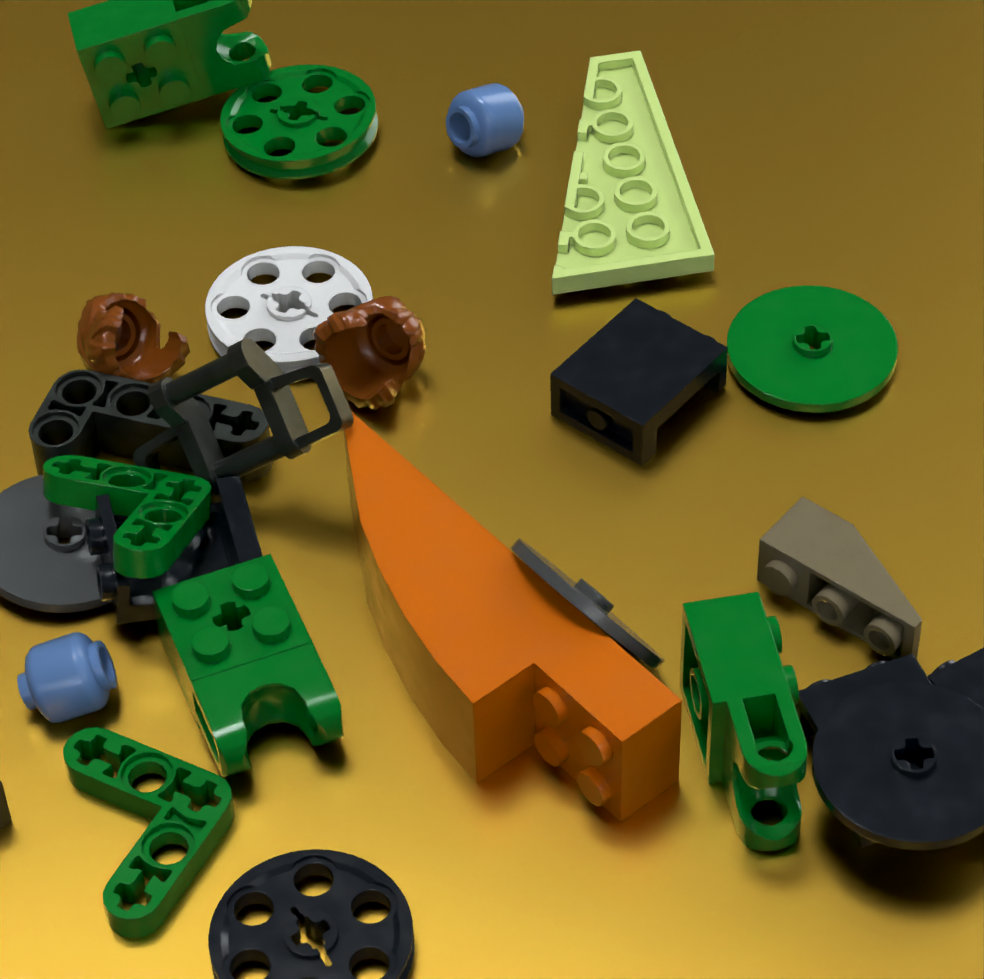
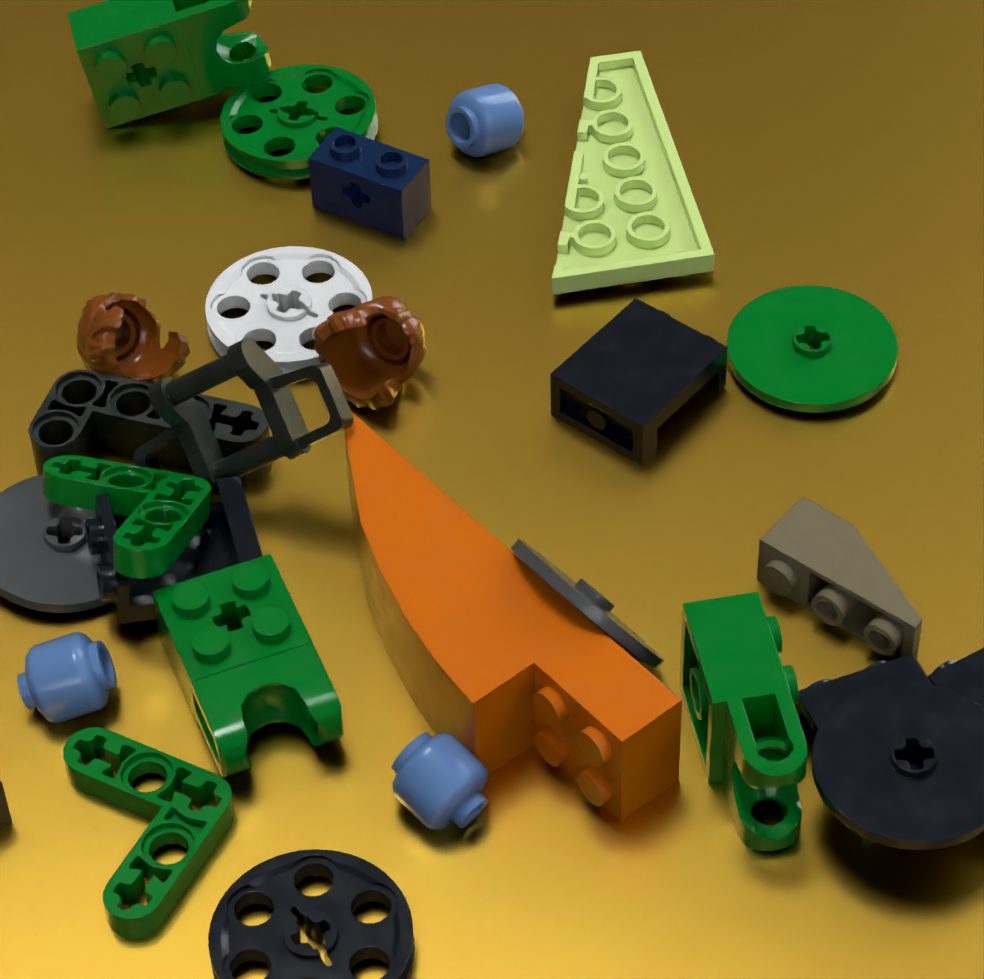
none -> dark blue brick [308,127,432,240]
none -> medium blue head [391,732,489,830]

